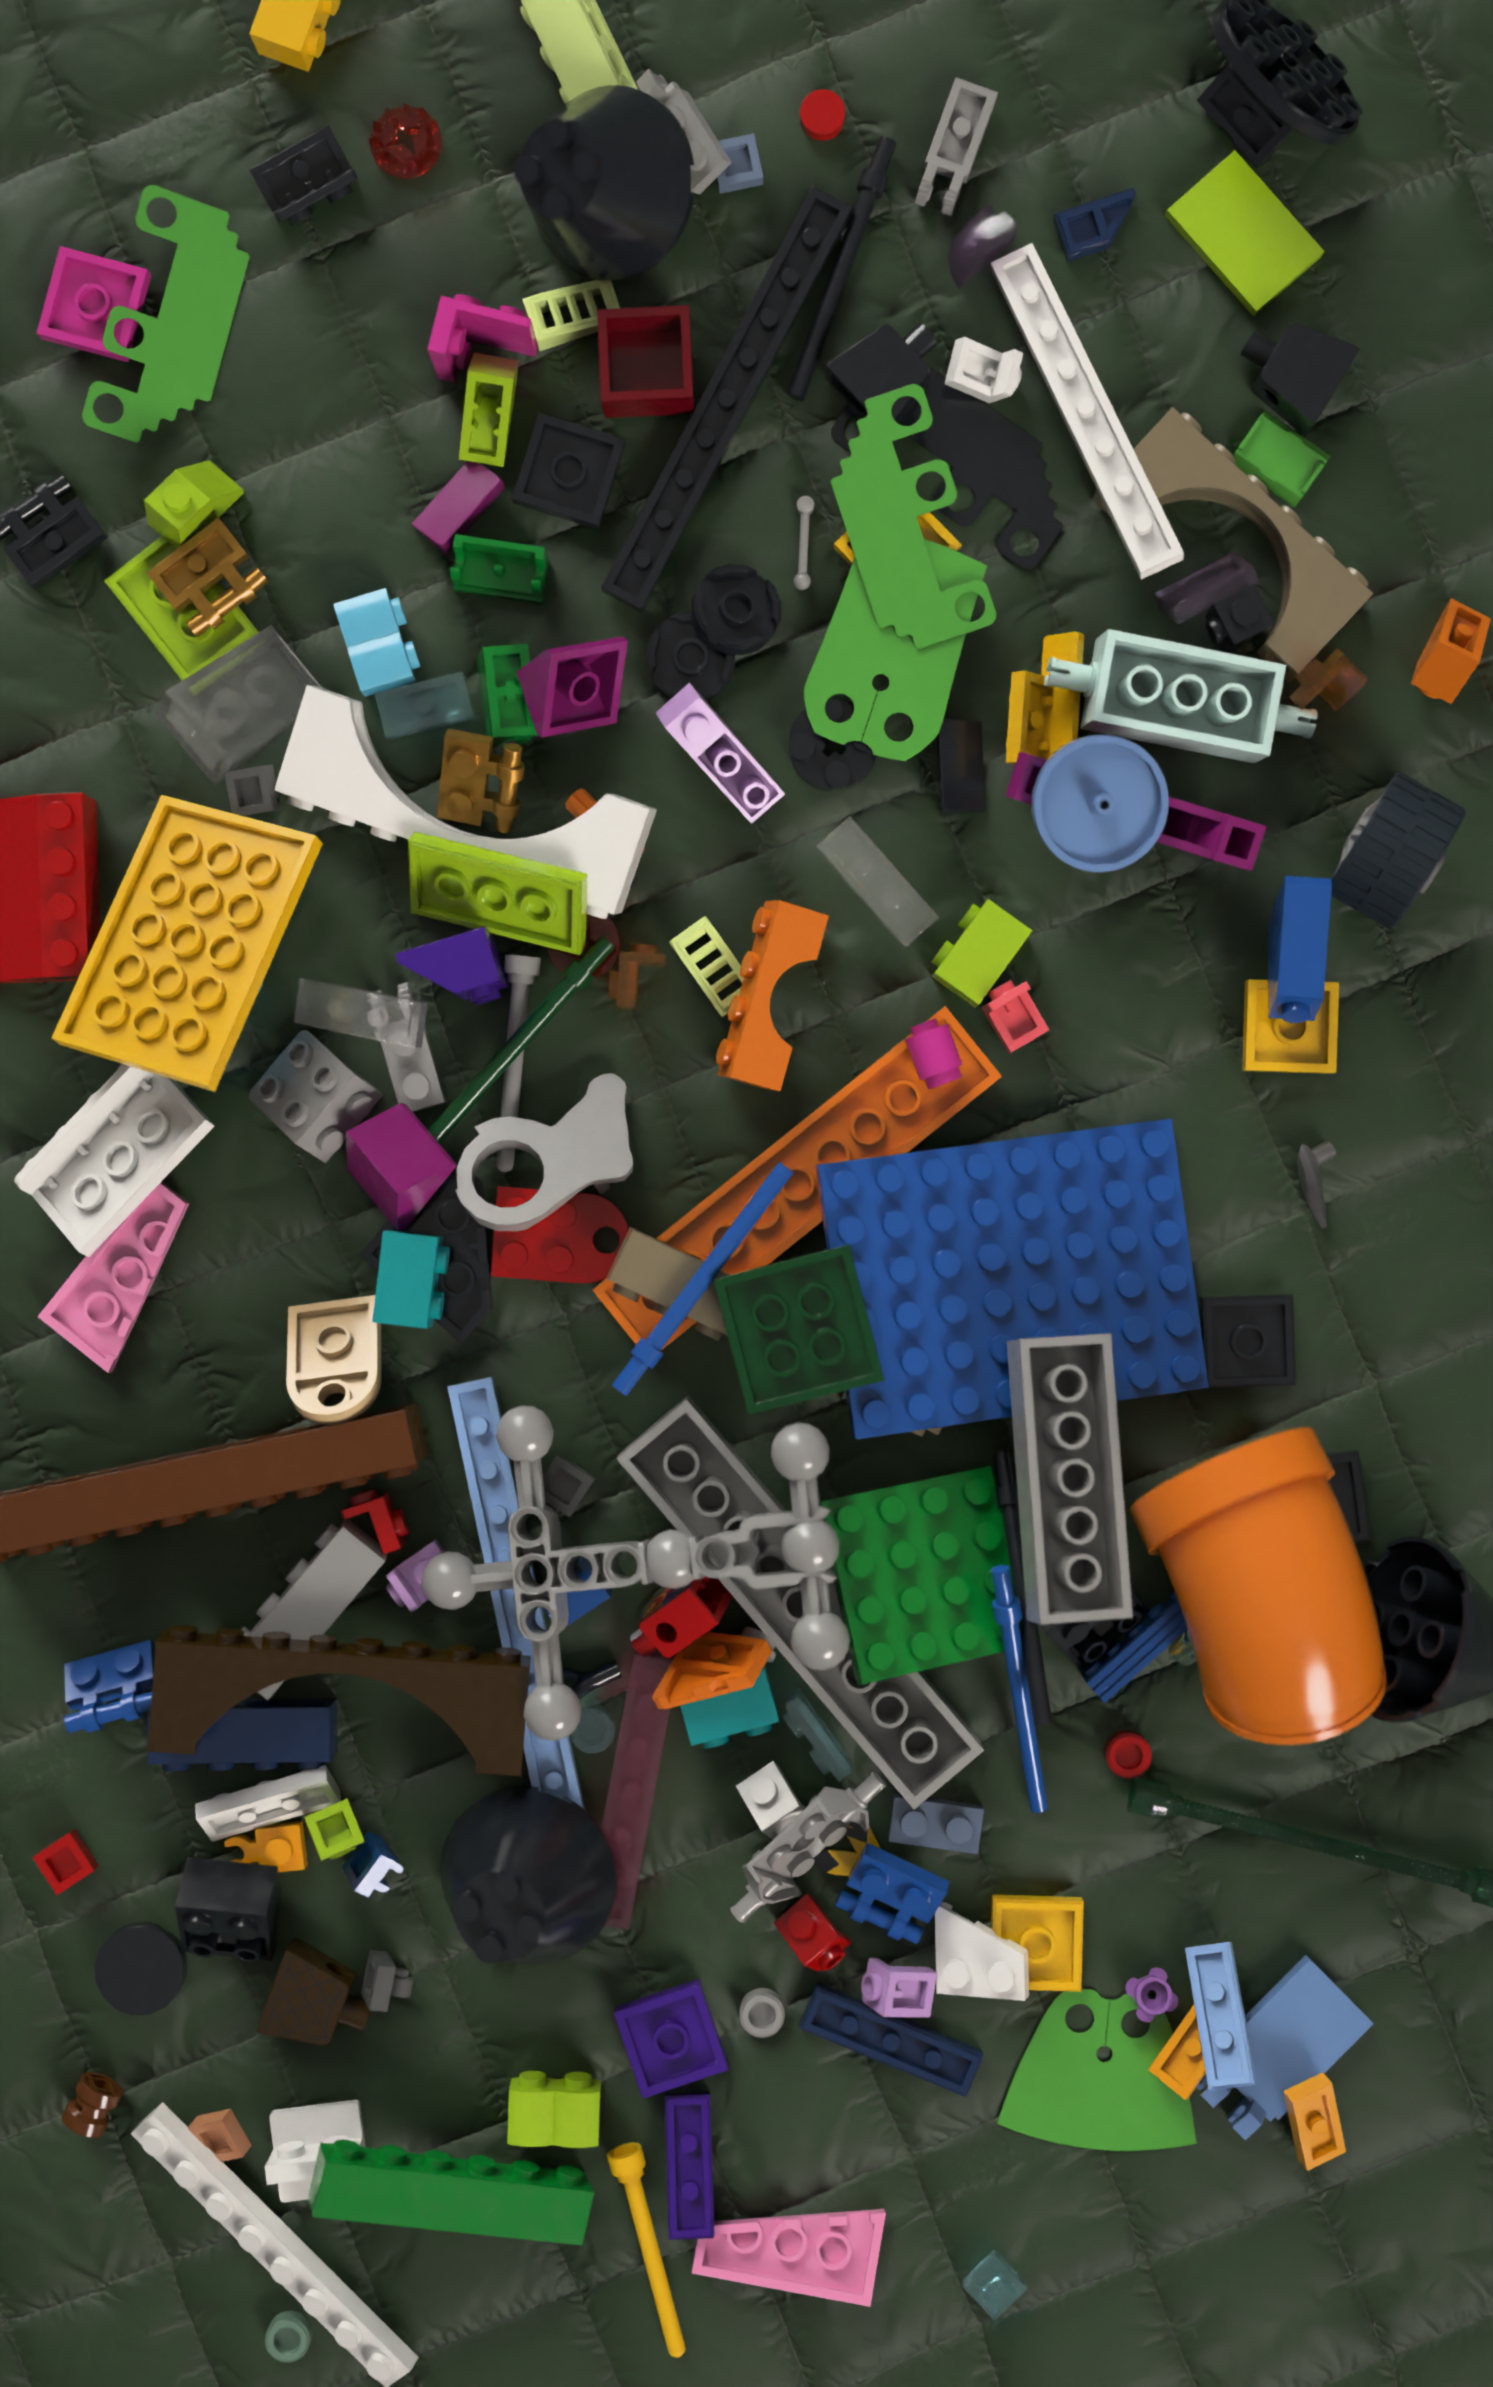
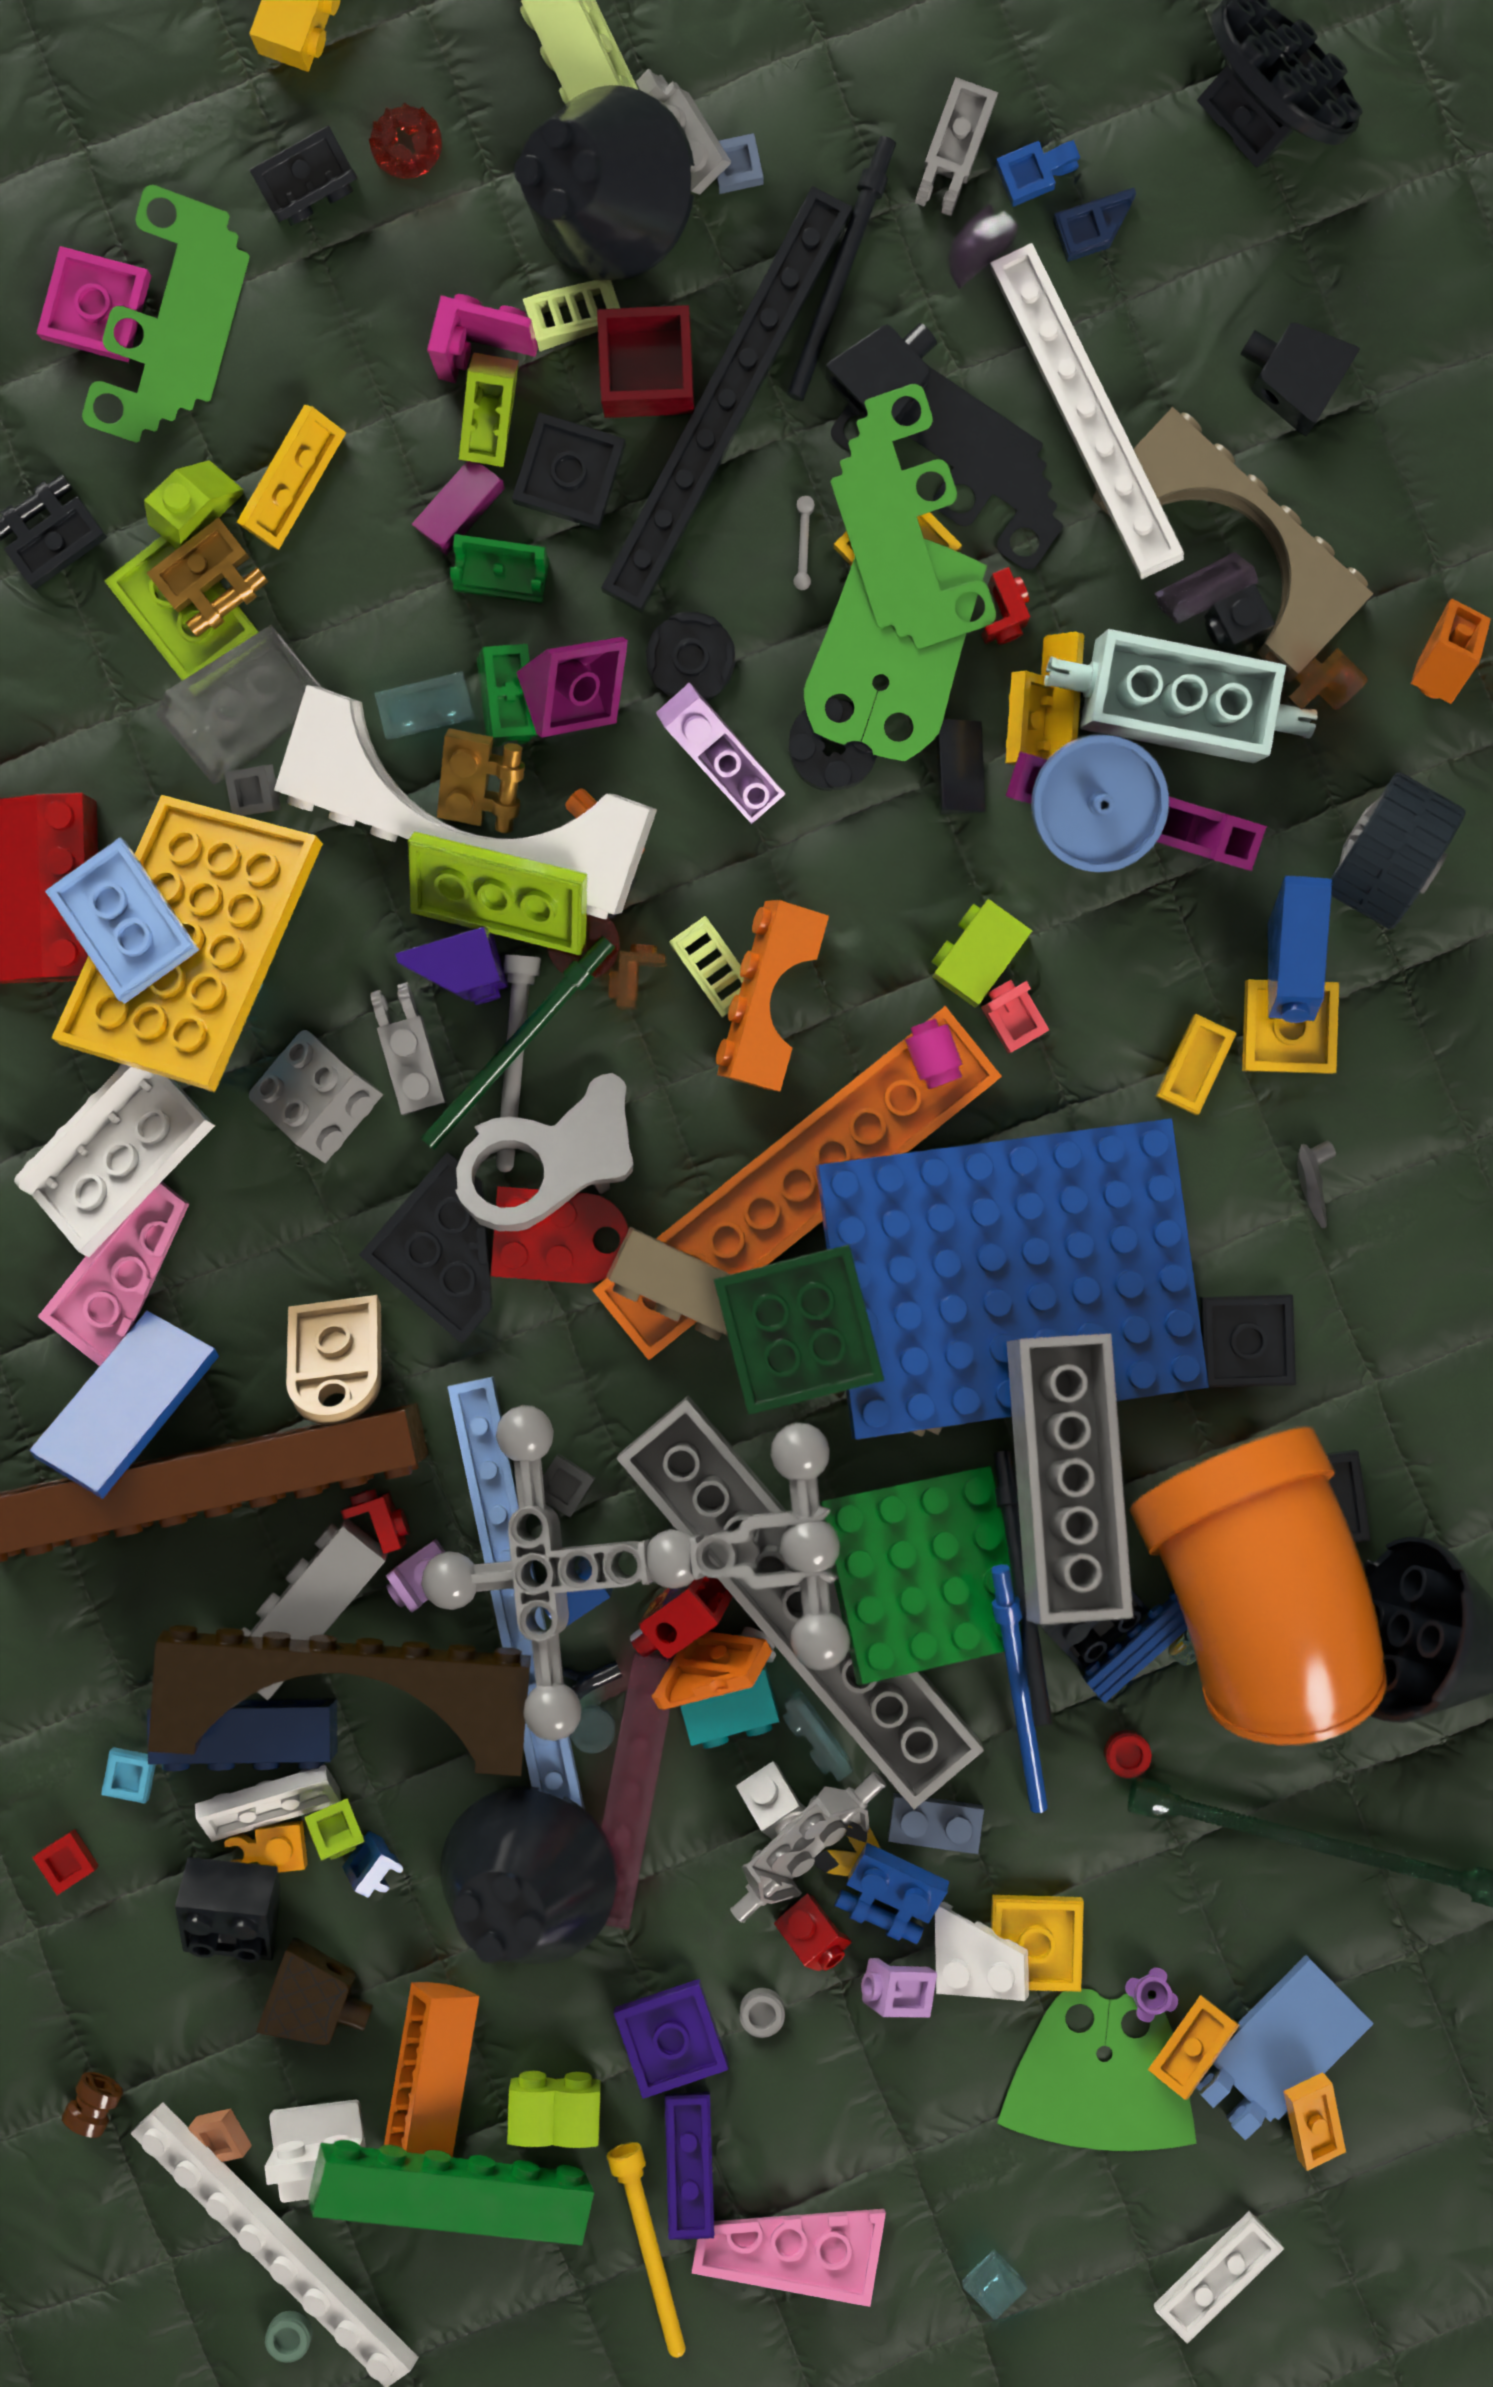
blue plate [64,1639,155,1733] -> none
black tile [95,1922,187,2015] -> none
clear tile [294,978,428,1048] -> none
medium azure brick [334,588,421,697] -> none
magenta slope [346,1103,457,1232] -> none
dark grey tile [361,1950,414,2012] -> none
teal brick [372,1230,450,1329] -> none
blue bar [612,1162,793,1396] -> none
black tile [691,564,781,655] -> none
dark blue tile [799,1982,983,2097] -> none
red tile [800,89,845,141] -> none
clear tile [816,816,940,949] -> none
white bracket [944,337,1023,403] -> none
lime tile [1165,150,1325,317] -> none
light blue tile [1185,1942,1257,2091] -> none
bright green piece [1233,410,1331,508] -> none
none -> tile [29,1311,219,1499]
none -> light blue tile [46,837,199,1004]
none -> medium azure tile [101,1747,156,1804]
none -> yellow plate [236,405,346,550]
none -> orange brick [384,1982,480,2157]
none -> red bracket [982,567,1031,645]
none -> blue plate [996,140,1080,207]
none -> white tile [1153,2210,1284,2344]
none -> yellow tile [1156,1014,1237,1115]

